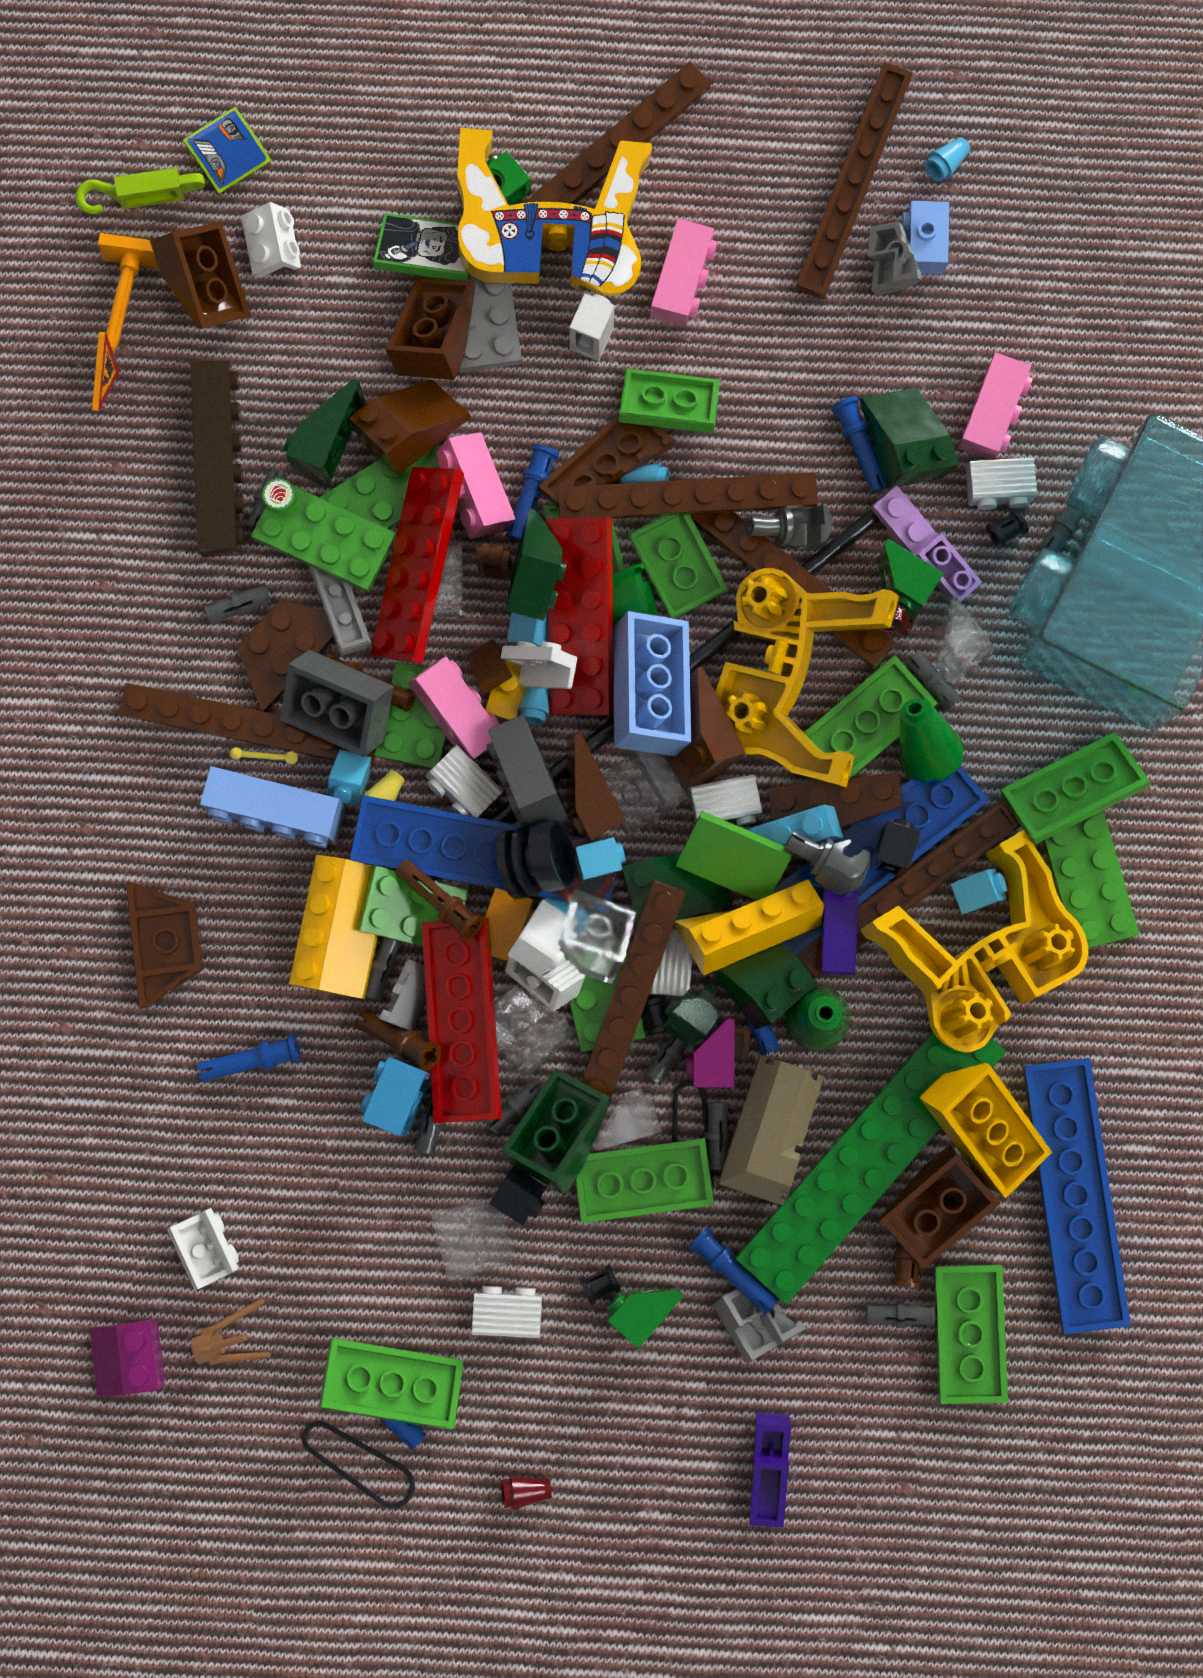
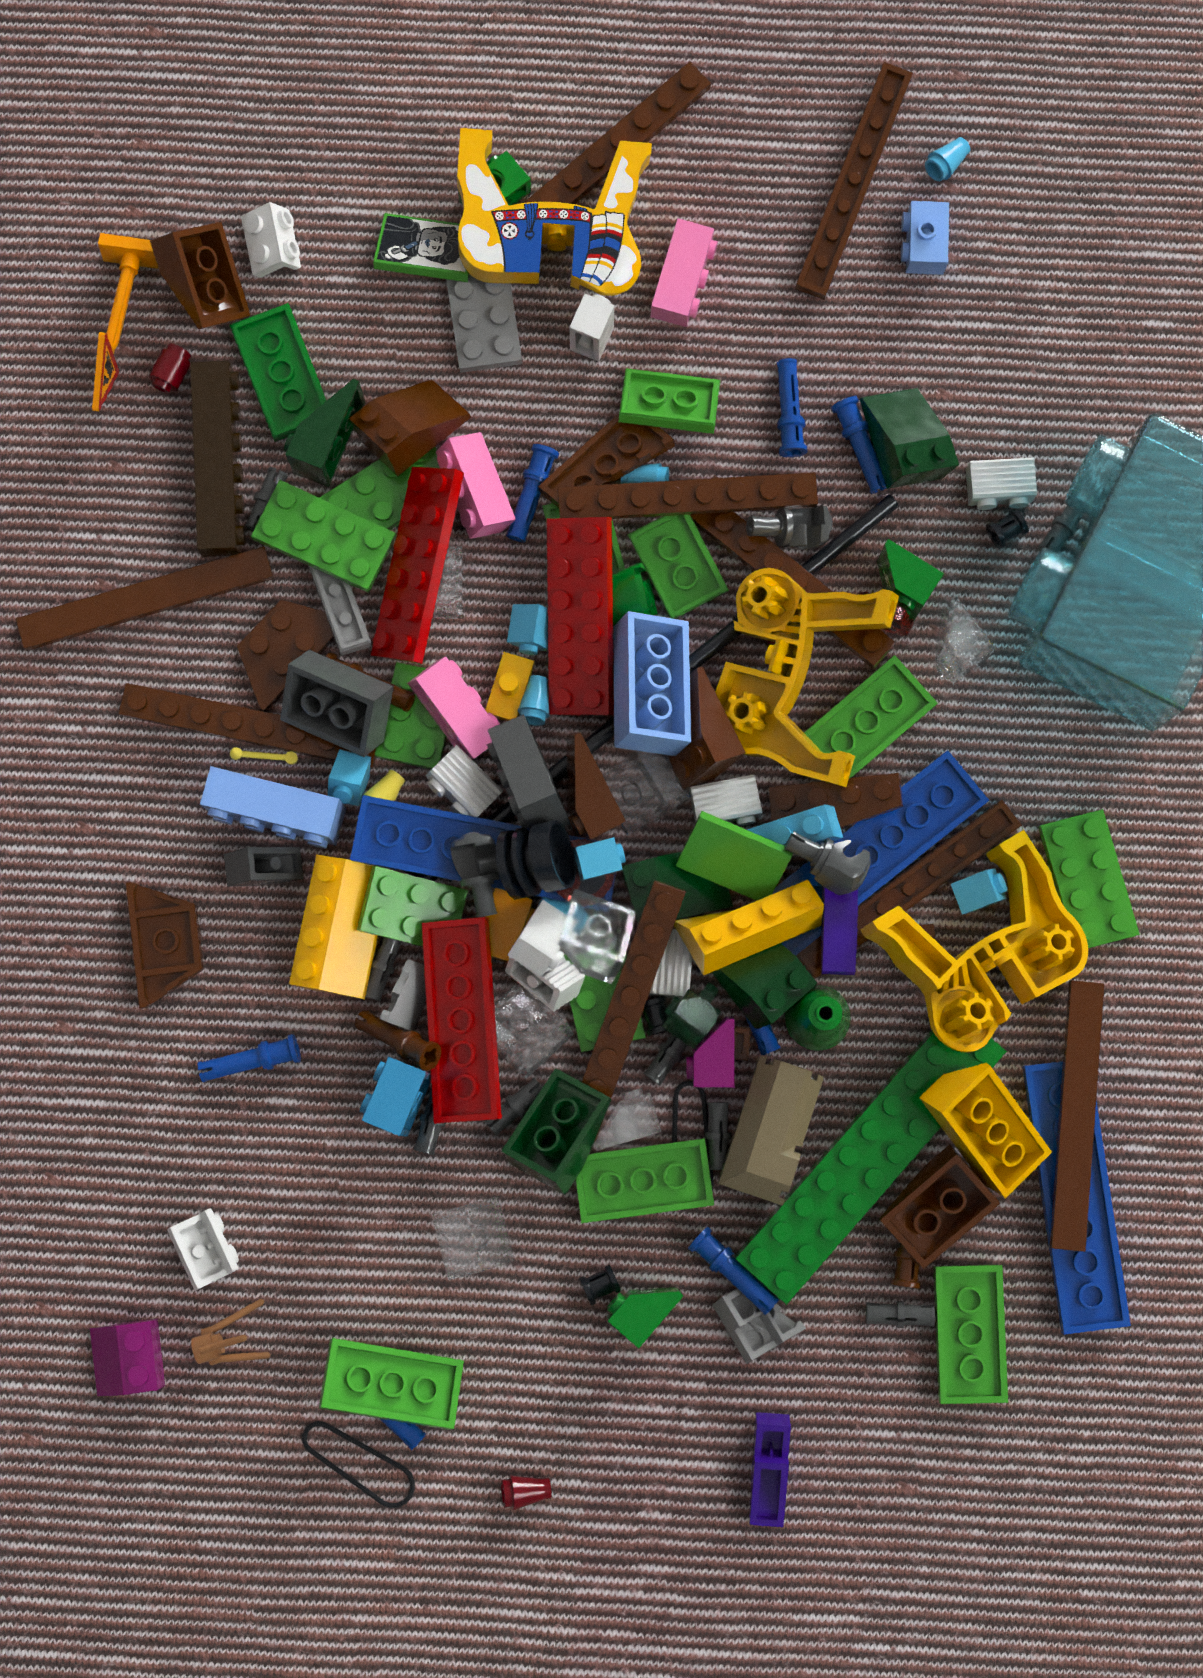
lime piece [75,167,205,214] -> none
slope [182,107,272,195] -> none
dark grey pin [204,583,272,625] -> none
tile [262,478,296,513] -> none
reddish brown slope [386,277,476,380] -> none
reddish brown pin [395,859,484,941] -> none
reddish brown tile [466,639,513,693] -> none
white brick [472,1286,542,1338] -> none
reddish brown hinge [476,544,512,581] -> none
black brick [489,1166,547,1226] -> none
white bracket [501,641,577,689] -> none
dark green slope [505,508,567,621] -> none
light grey slope [868,221,922,296] -> none
black brick [869,819,921,877] -> none
lavender slope [870,485,982,604] -> none
green cone [899,698,964,783] -> none
dark grey pin [904,649,962,711] -> none
bright pink brick [958,352,1033,460] -> none
bright green plate [1001,732,1150,845] -> none
none -> reddish brown tile [15,546,274,651]
none -> dark red brick [149,343,192,394]
none -> dark grey slope [224,847,304,887]
none -> green tile [229,303,327,442]
none -> dark grey piece [450,832,500,918]
none -> blue pin [777,358,808,458]
none -> reddish brown tile [1050,980,1104,1252]

